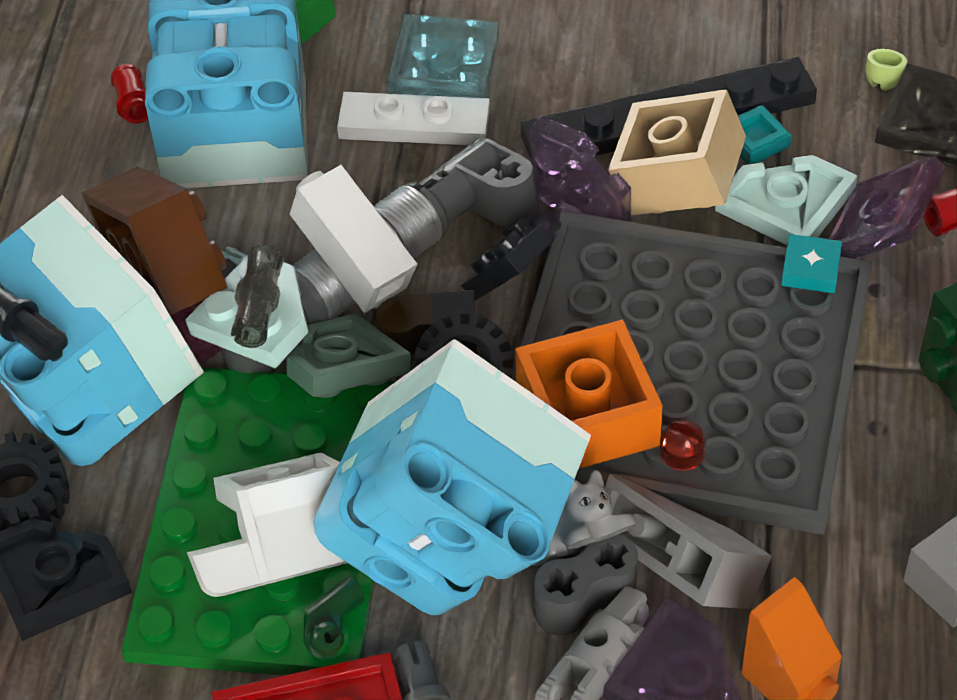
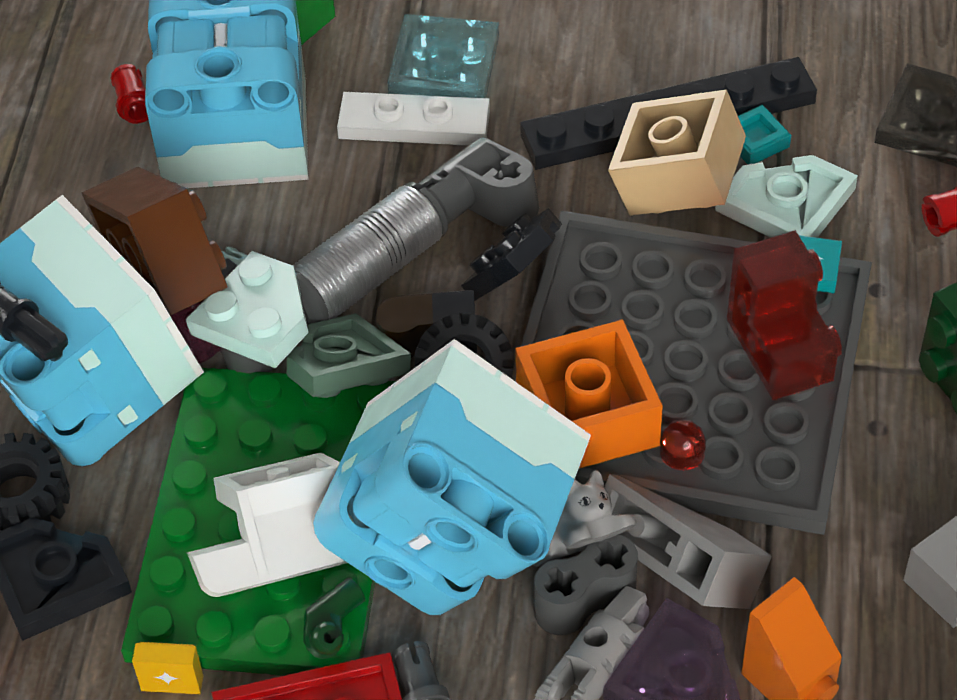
clear smoke pin [230,244,284,348] -> none
white brick [289,165,417,313] -> none
clear purple plate [530,115,631,222] -> none
clear purple plate [829,155,946,259] -> none
yellowish green hinge [865,49,907,91] -> none
none -> yellow tile [132,642,204,694]
none -> clear red brick [727,230,842,400]

